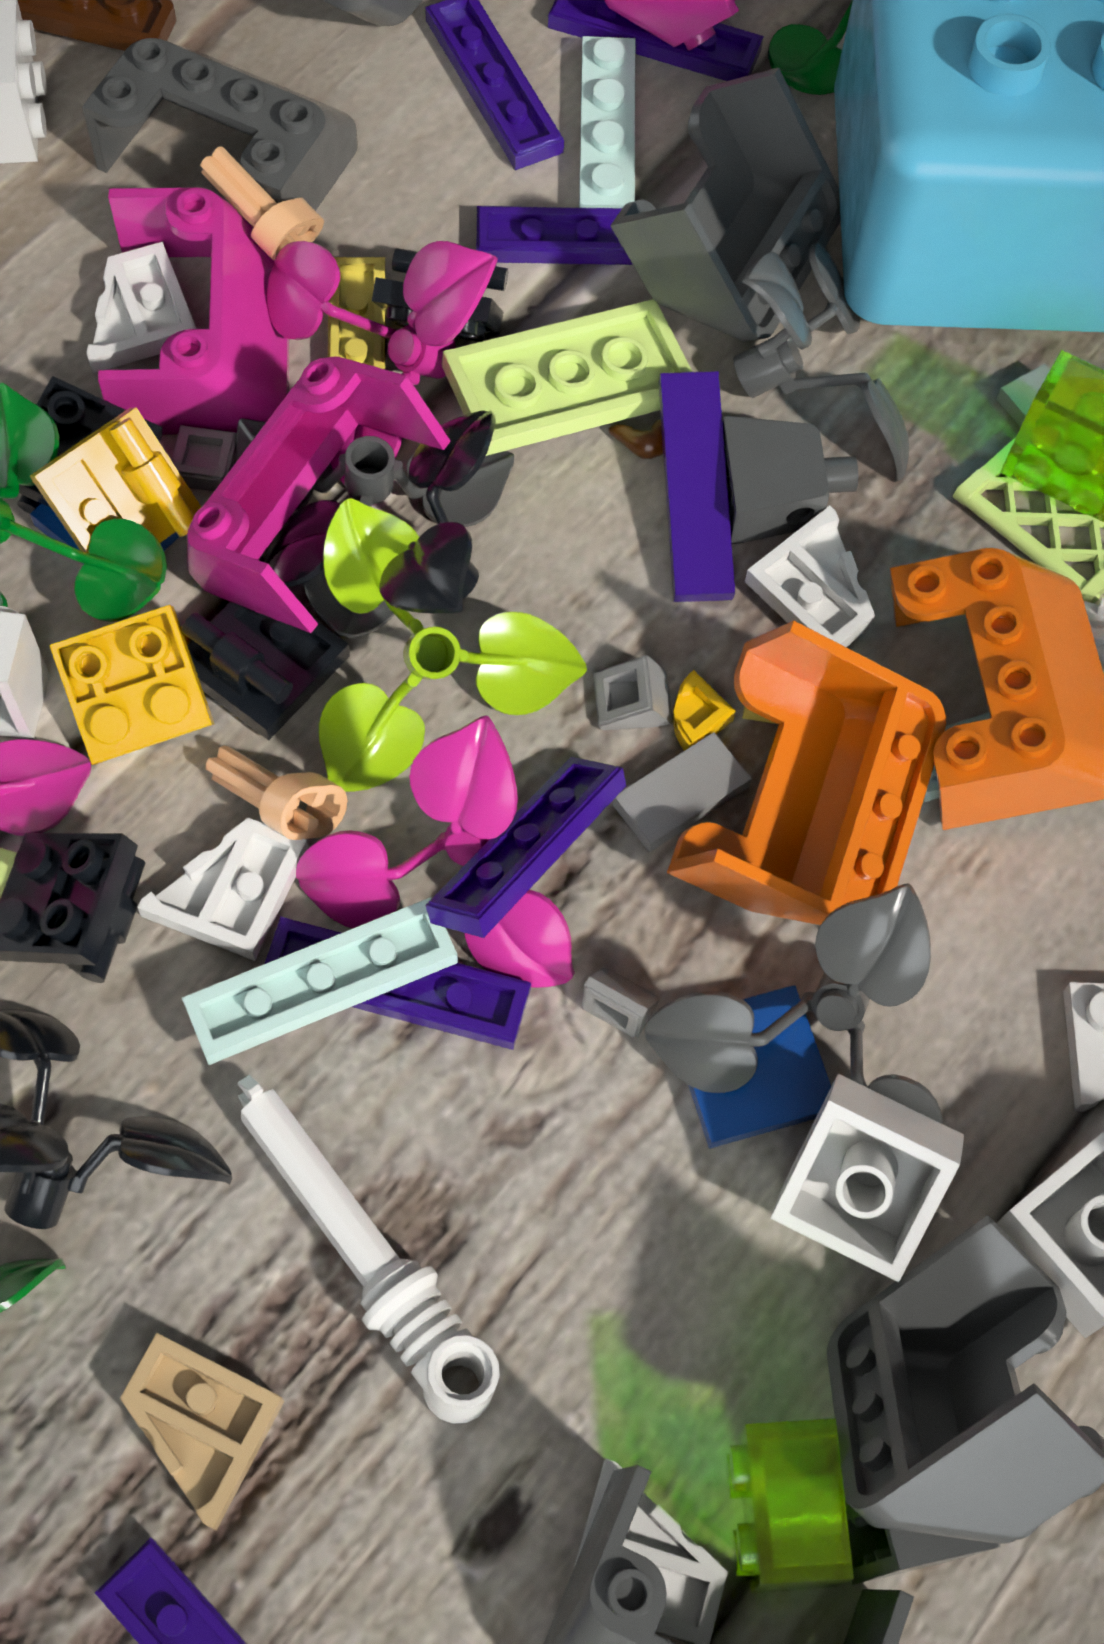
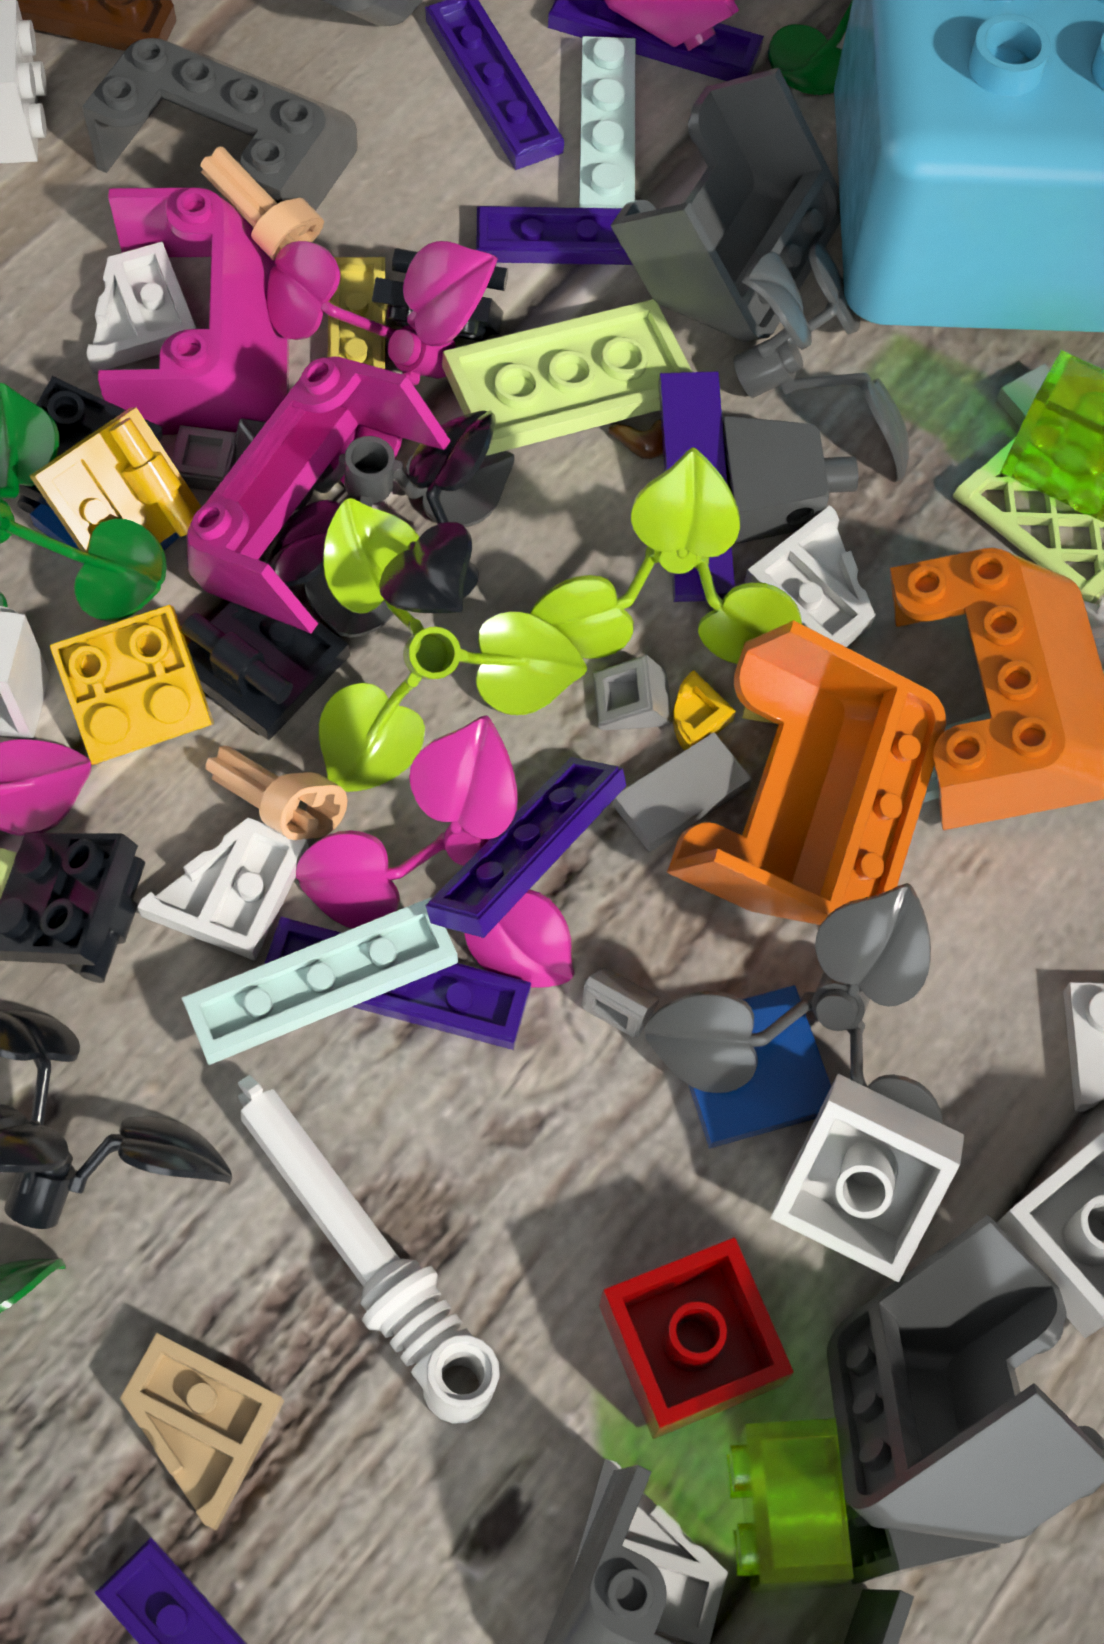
none -> lime plant [529,447,802,664]
none -> red brick [599,1237,794,1439]

